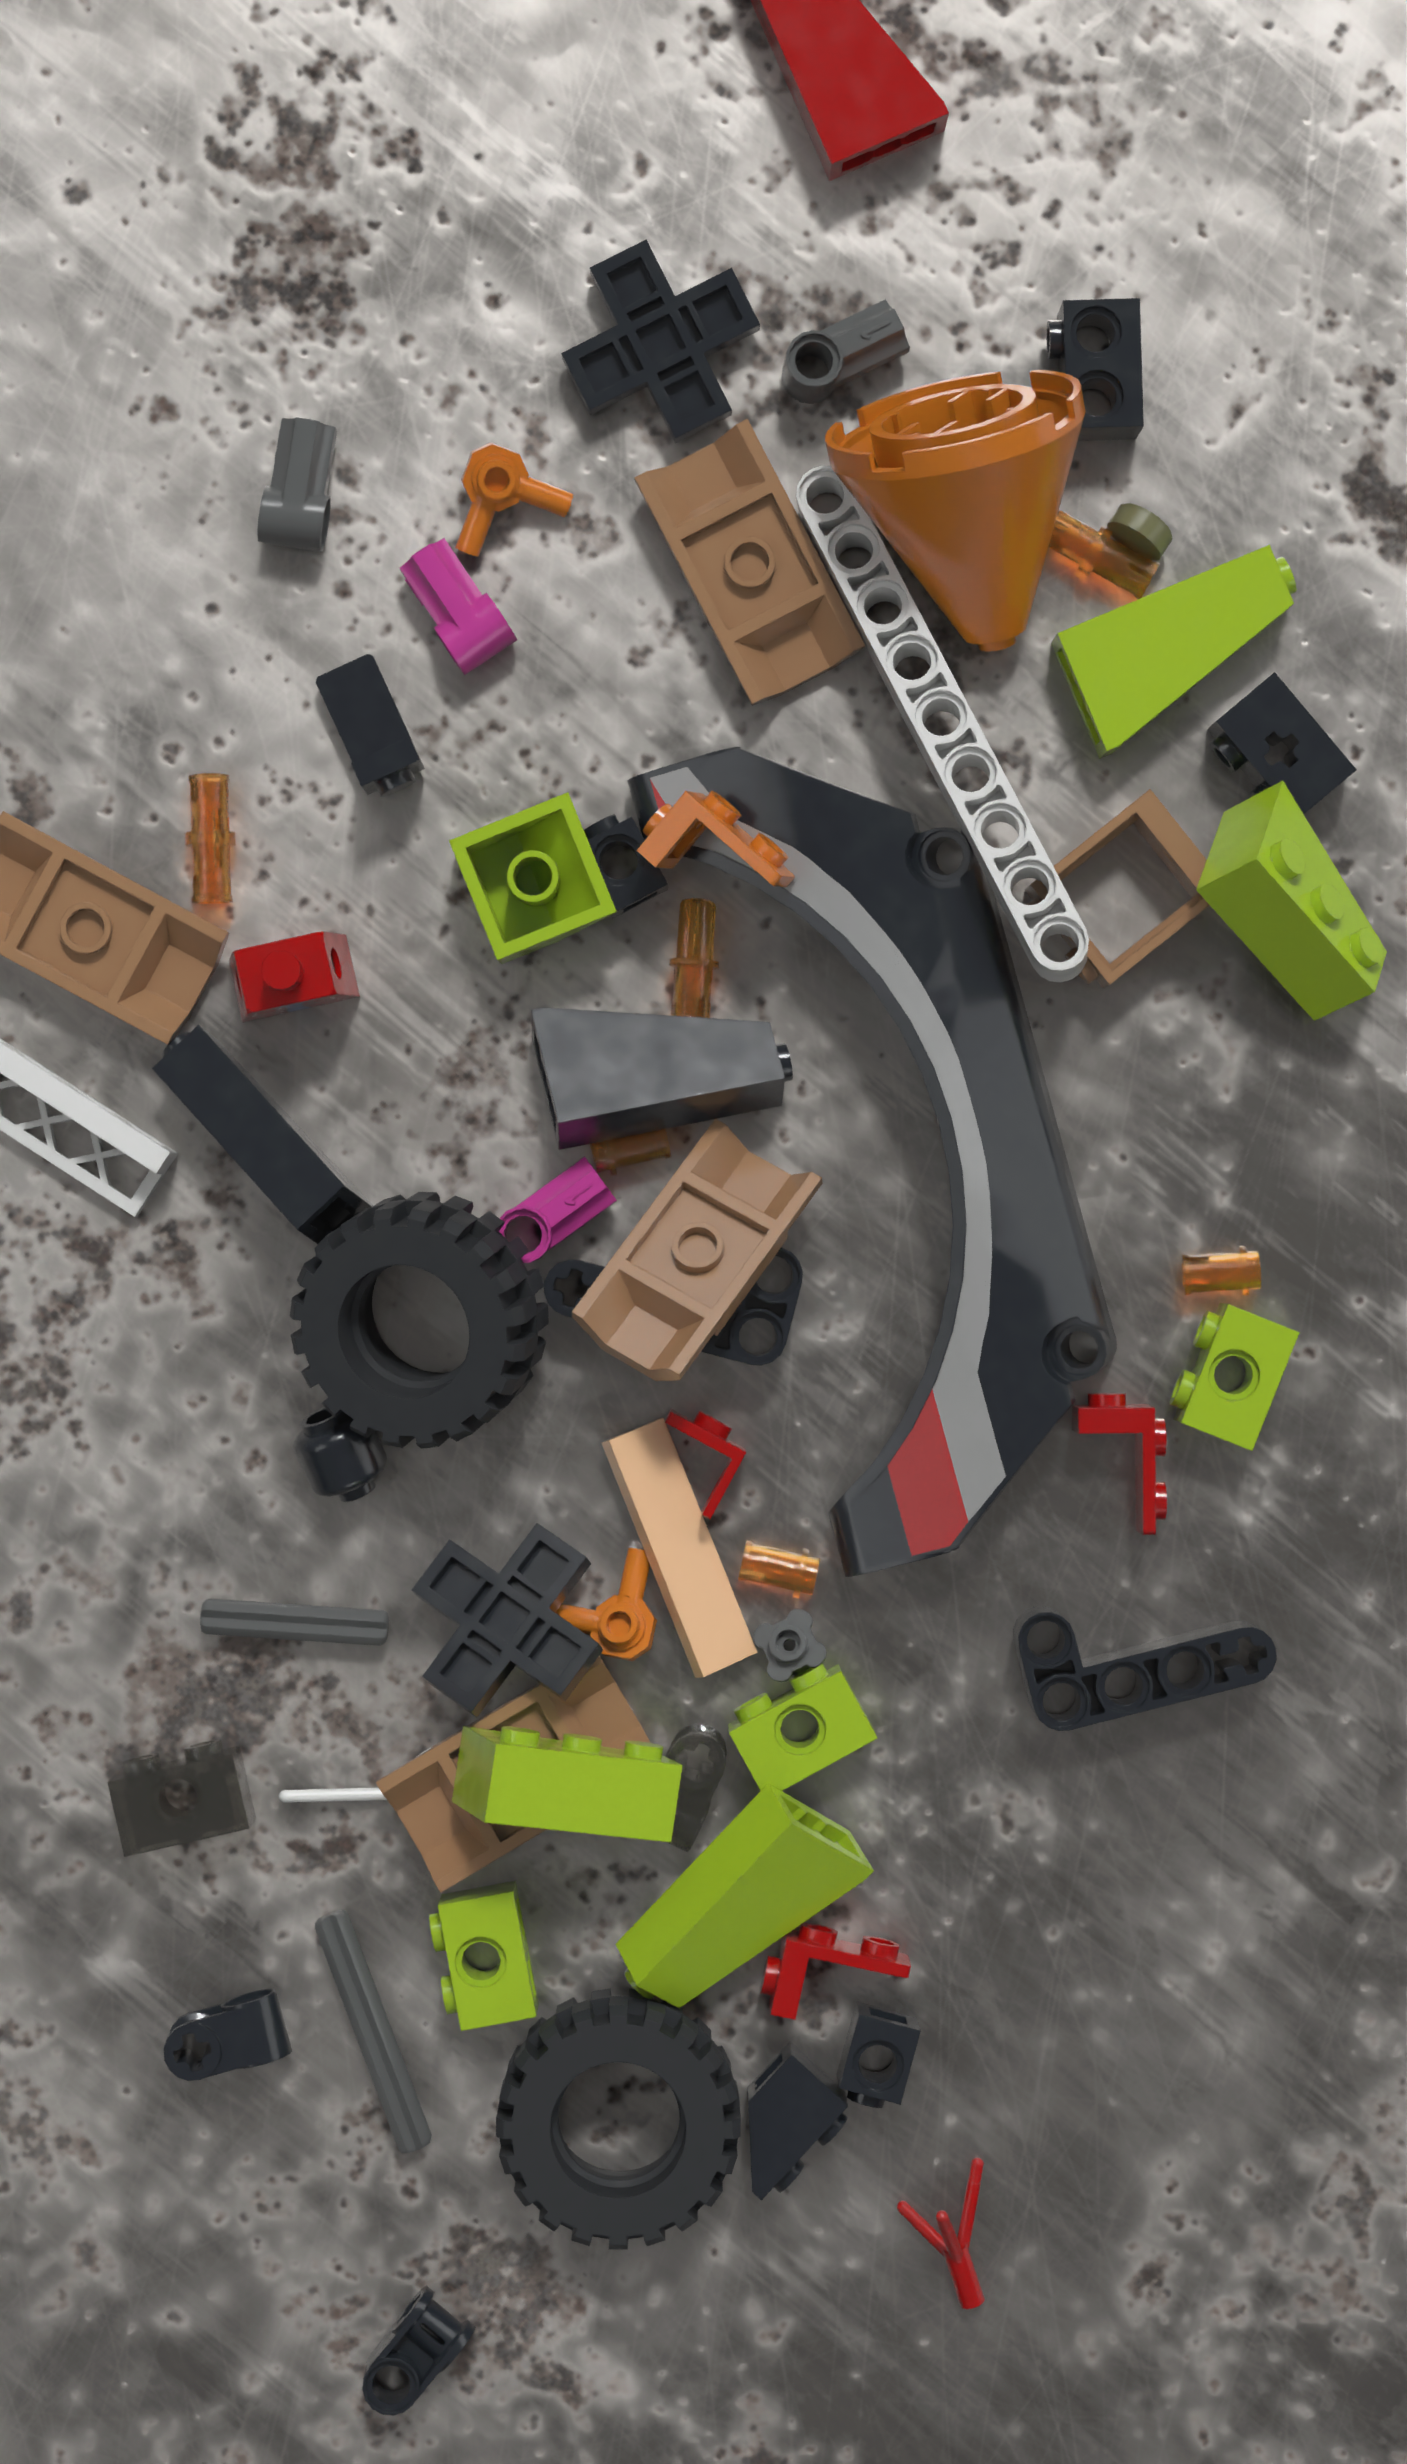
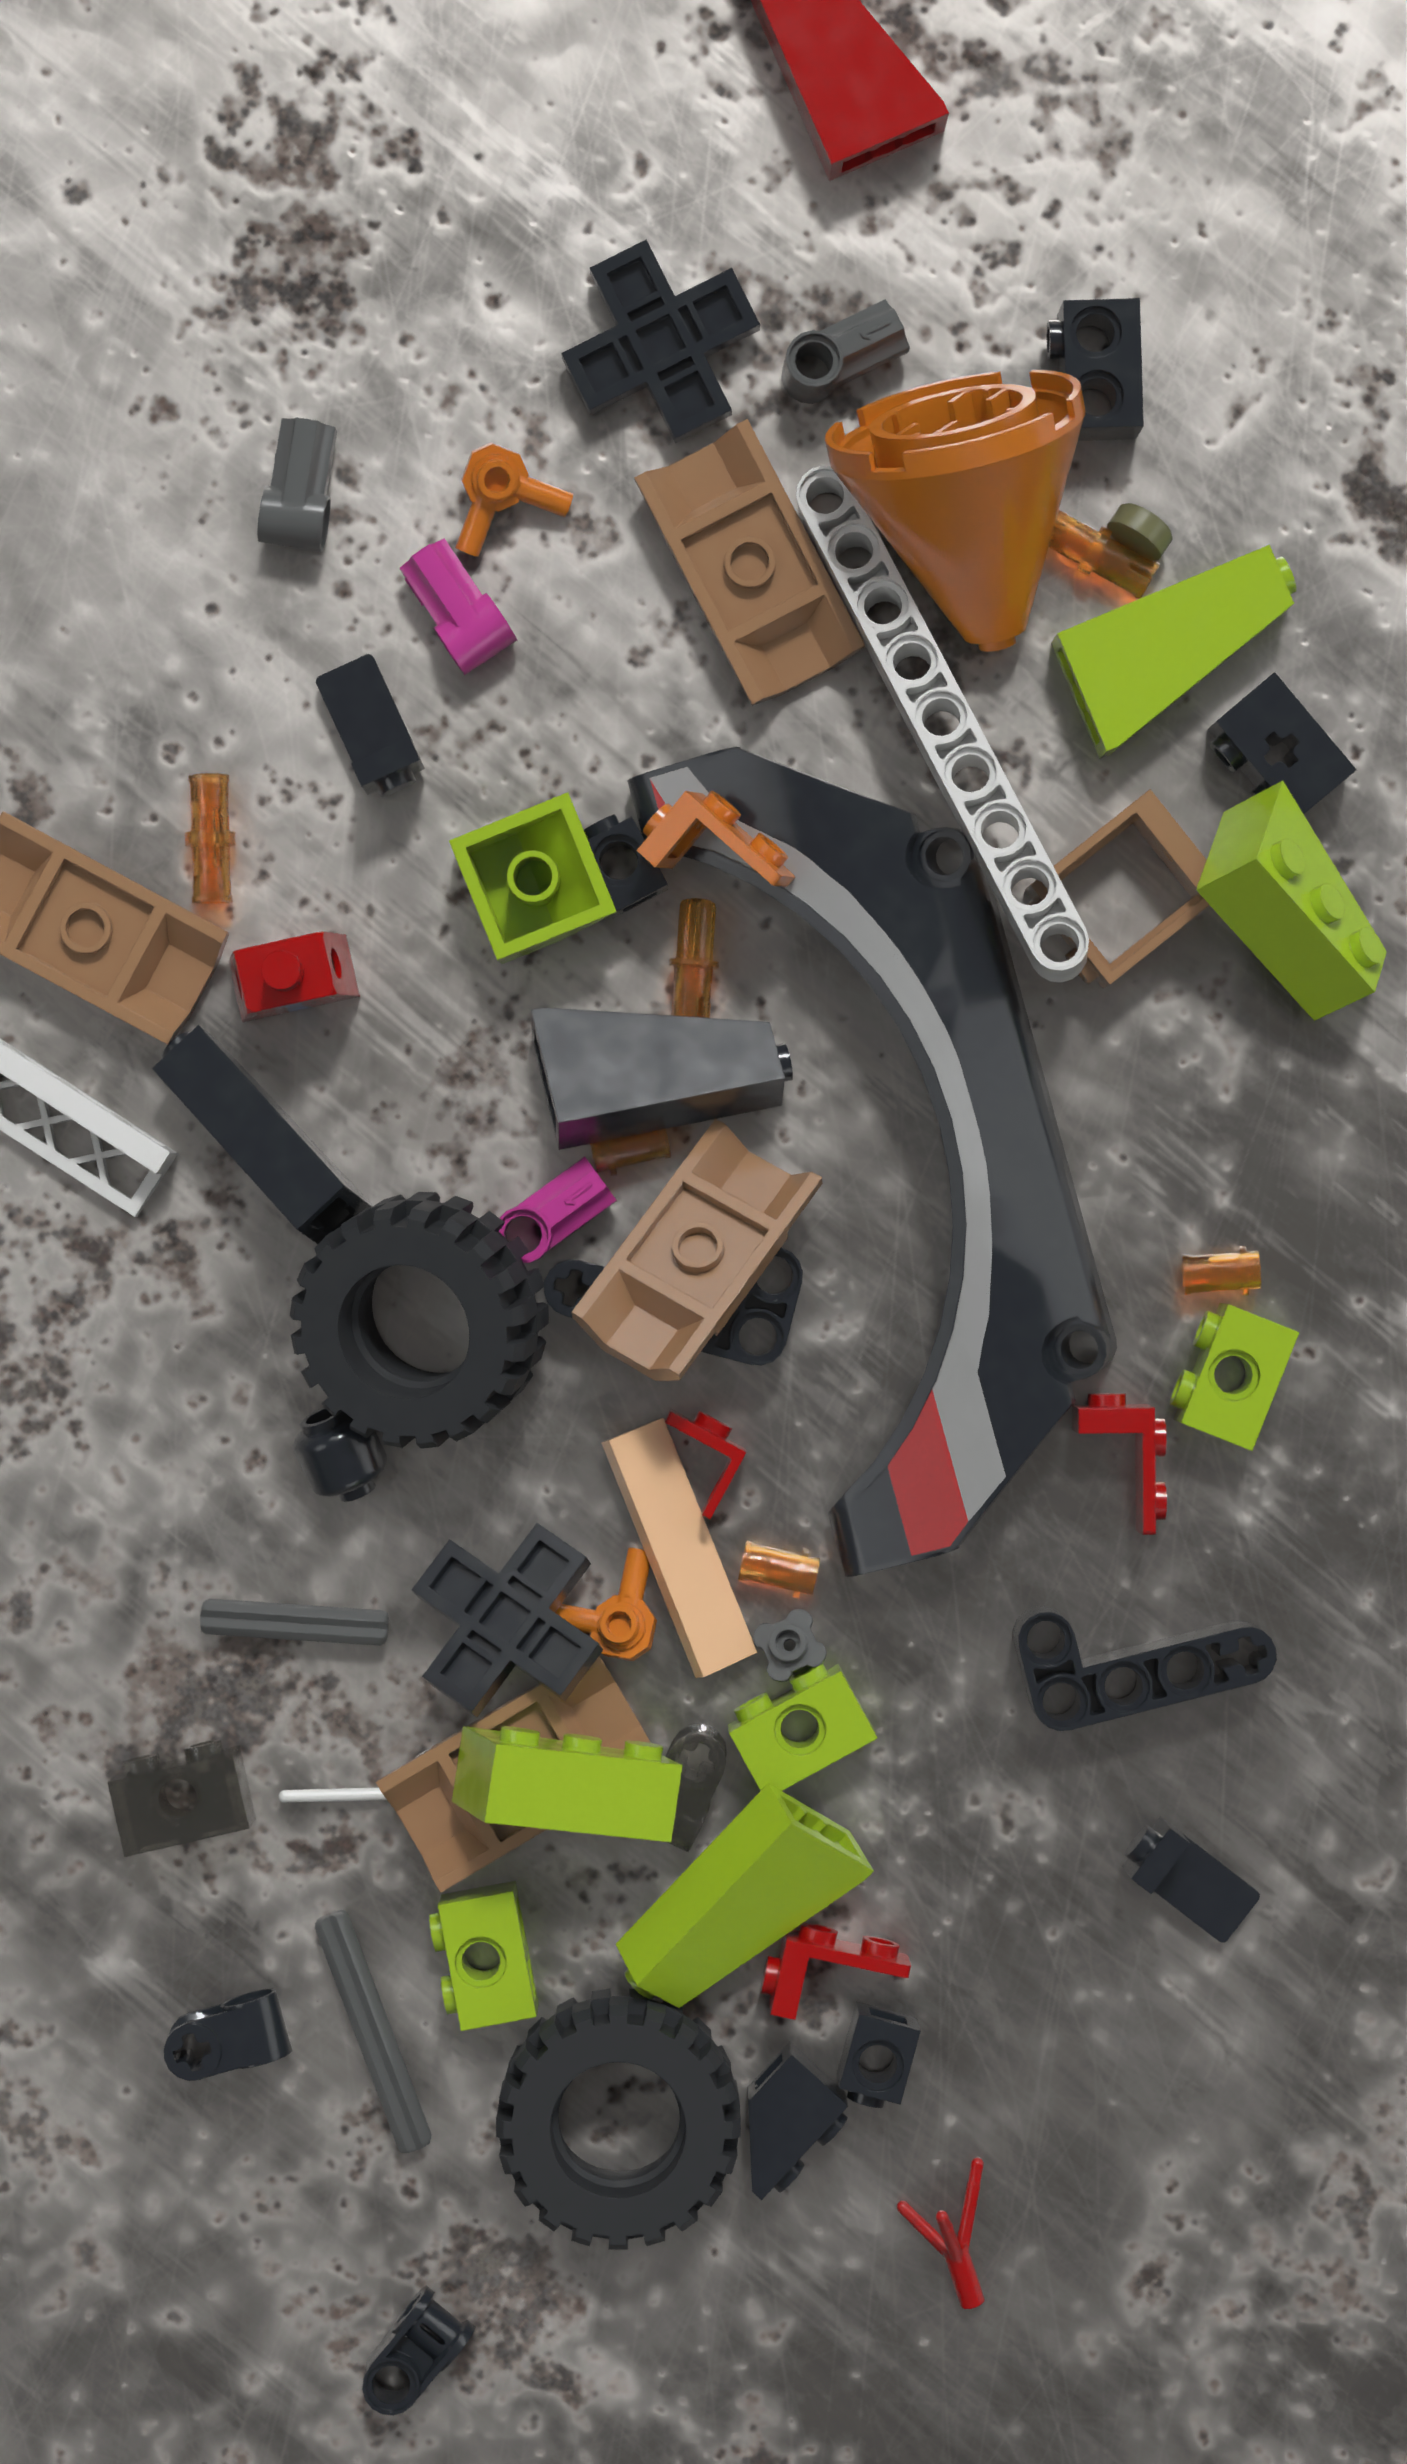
none -> black bracket [1122,1816,1260,1943]

